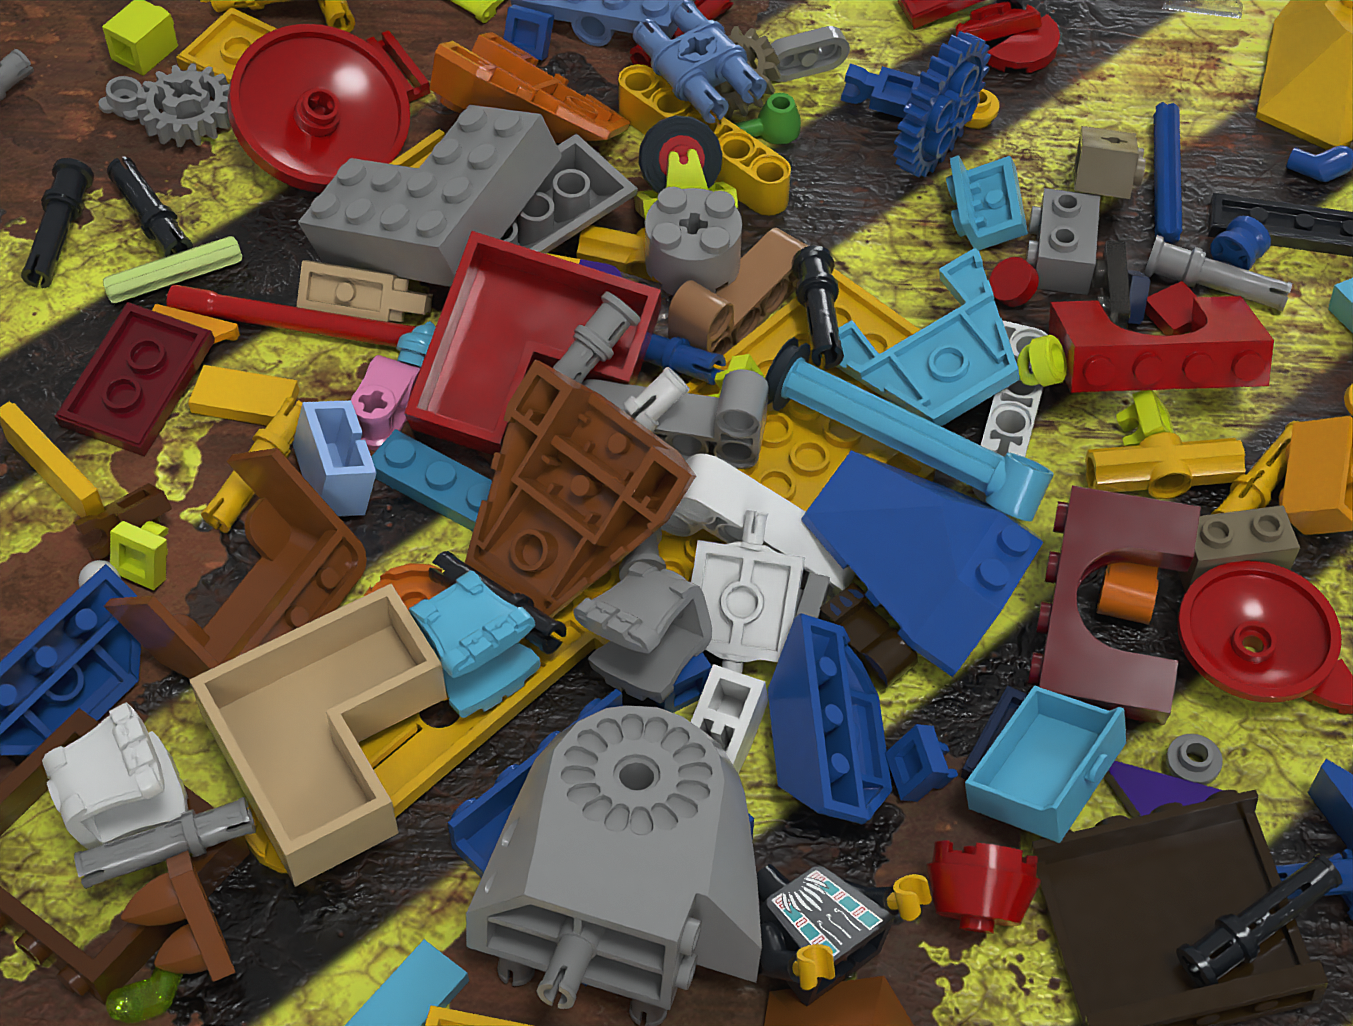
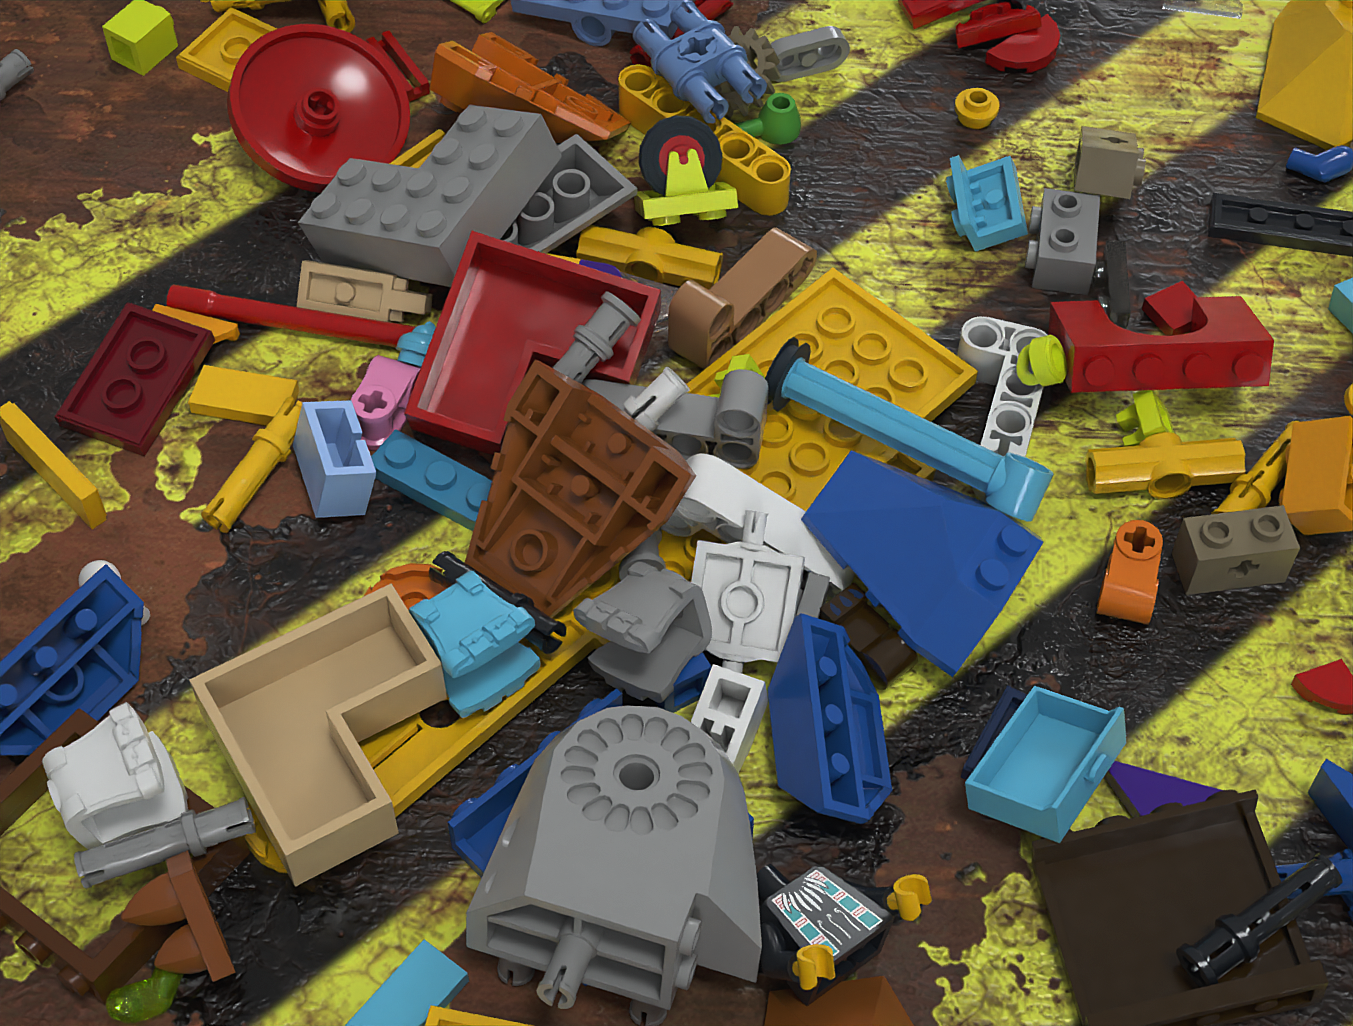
black pin [21,158,94,288] -> none
reddish brown plate [73,483,172,560] -> none
light grey plate [98,76,145,120] -> none
yellowish green axle [103,236,242,304] -> none
dark orange windscreen [104,448,367,679] -> none
black pin [107,156,193,257] -> none
neon yellow tile [110,521,169,590] -> none
light grey gear [136,63,230,147] -> none
blue tile [503,5,554,60] -> none
blue pin [644,333,726,385] -> none
light grey brick [645,187,742,296] -> none
black pin [791,245,844,369] -> none
medium azure wing [820,247,1020,426] -> none
blue plate [841,64,920,118] -> none
blue tile [885,724,958,802] -> none
blue gear [893,31,991,177] -> none
red cone [926,840,1041,934] -> none
red tile [989,257,1039,307] -> none
dark red arch [1028,485,1201,725] -> none
dark blue tile [1120,269,1150,324] -> none
light grey pin [1144,235,1293,312] -> none
blue axle [1153,102,1182,244] -> none
light grey plate [1166,734,1223,785] -> none
red dish [1177,561,1342,703] -> none
blue wheel [1210,216,1271,271] -> none

